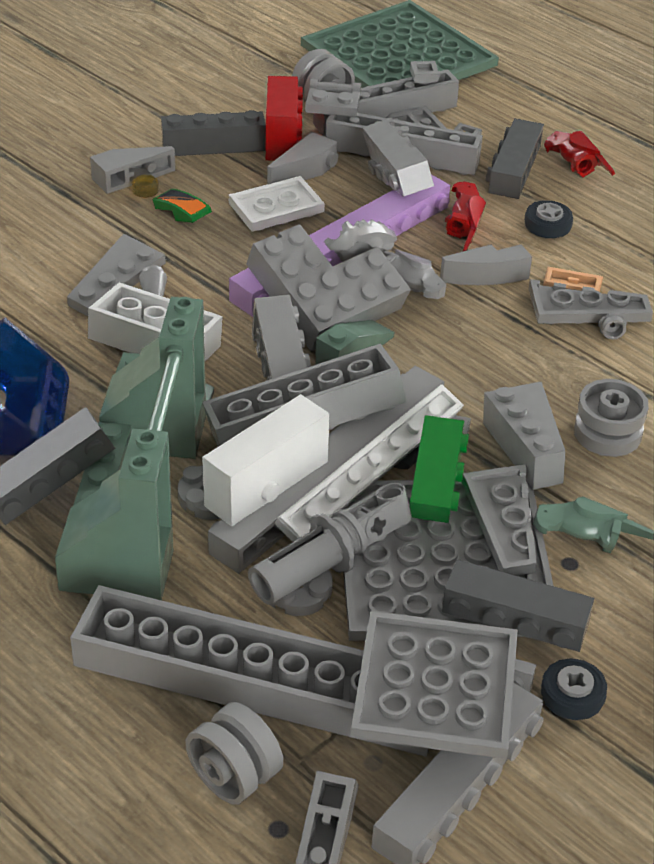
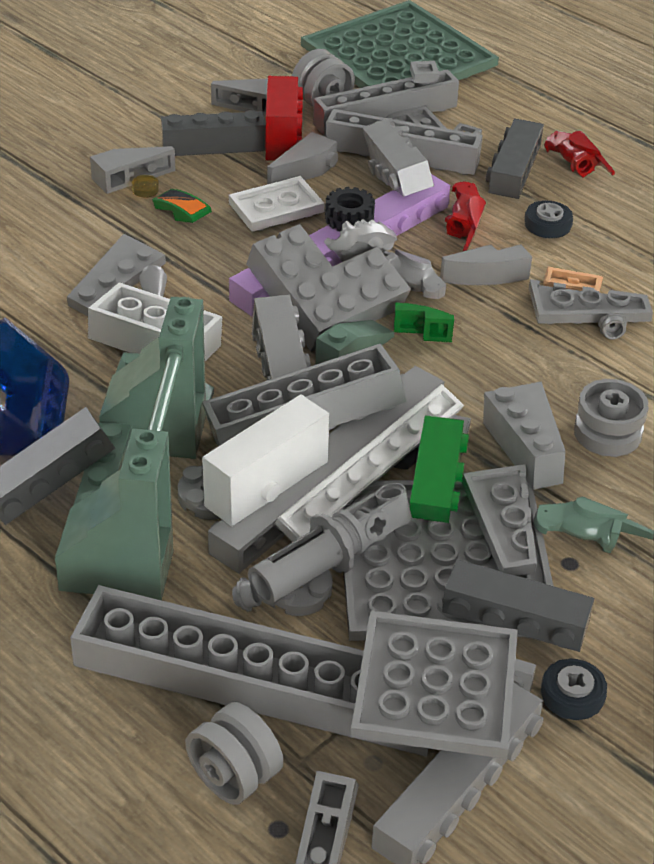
light grey plate [305,78,362,117] -> none
none -> light grey slope [211,79,268,116]
none -> light grey plate [232,577,262,612]
none -> black tyre [325,187,375,232]
none -> green slope [394,302,454,342]

